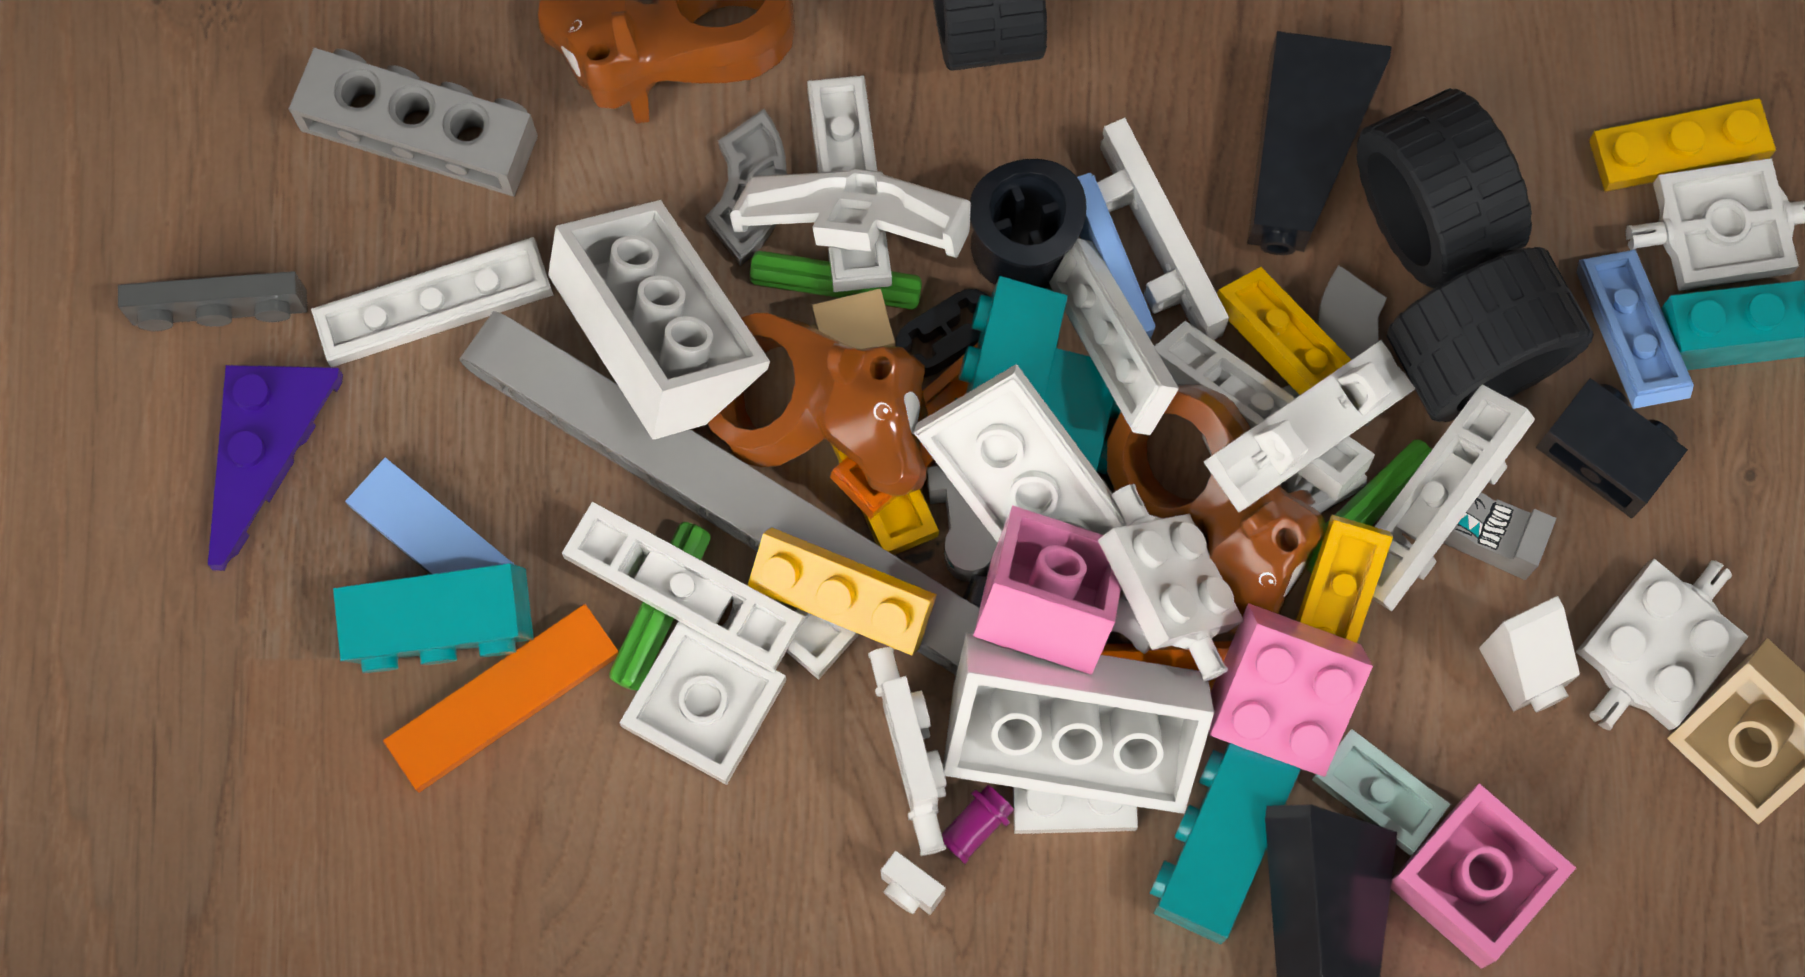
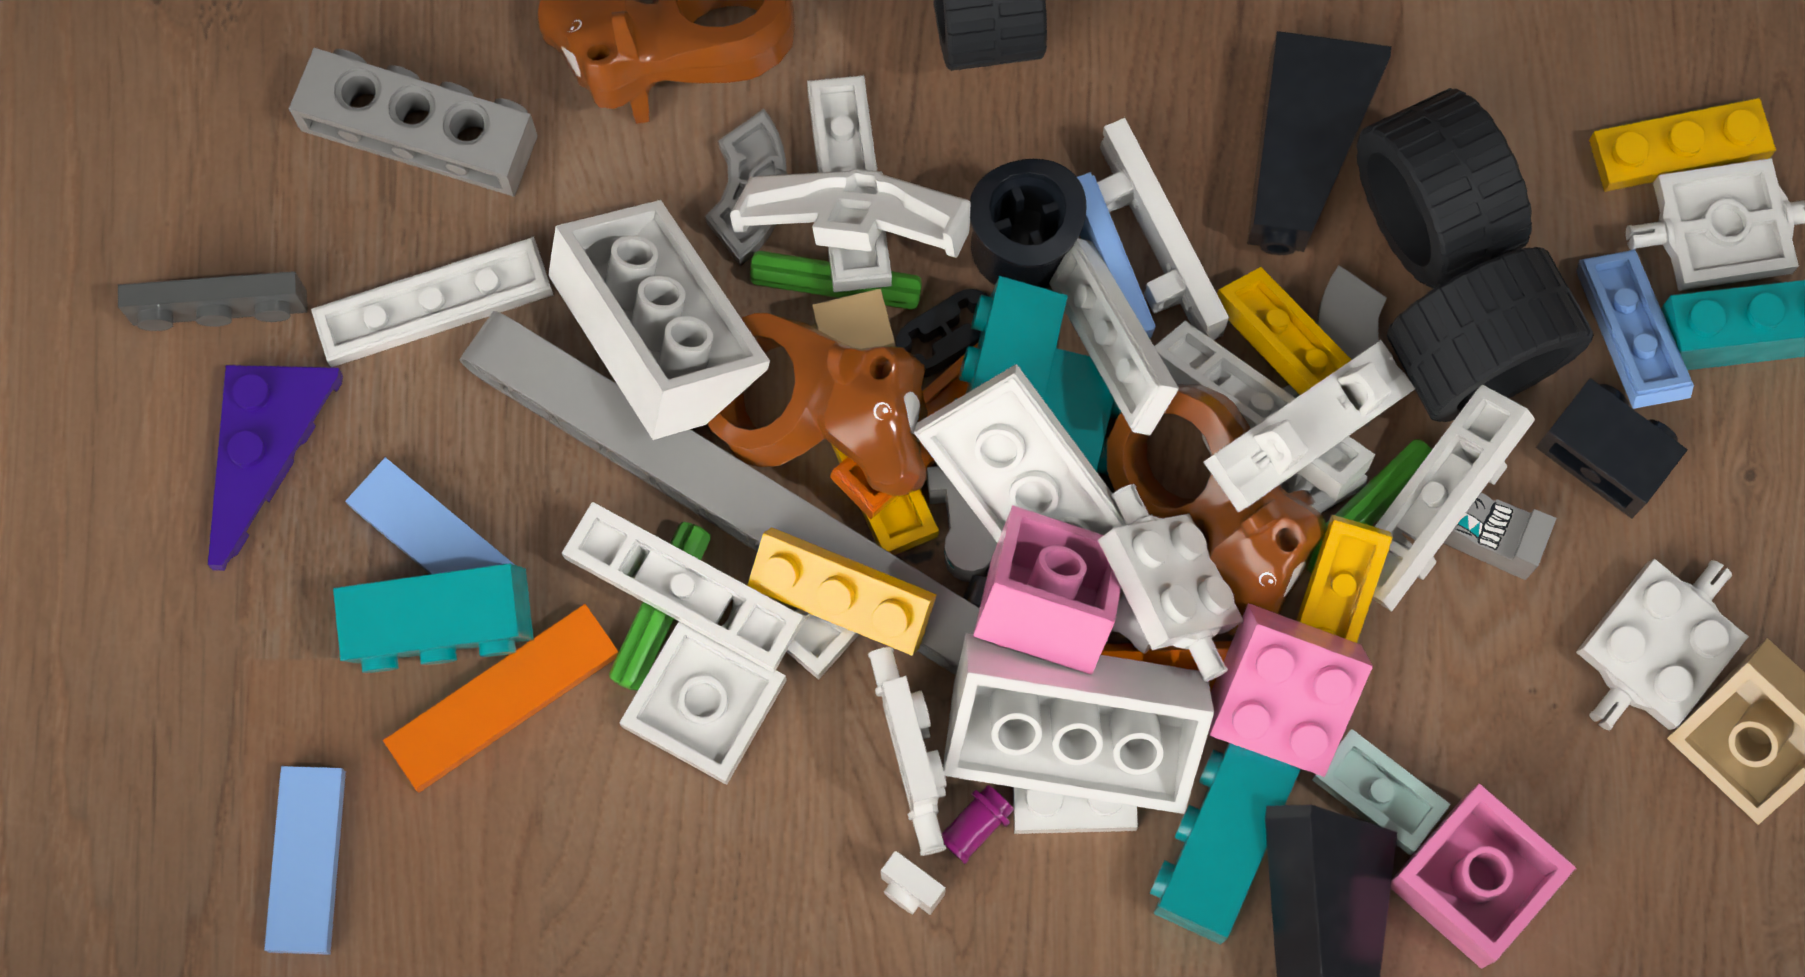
white slope [1479,596,1580,713] -> none
none -> light blue tile [264,766,346,955]

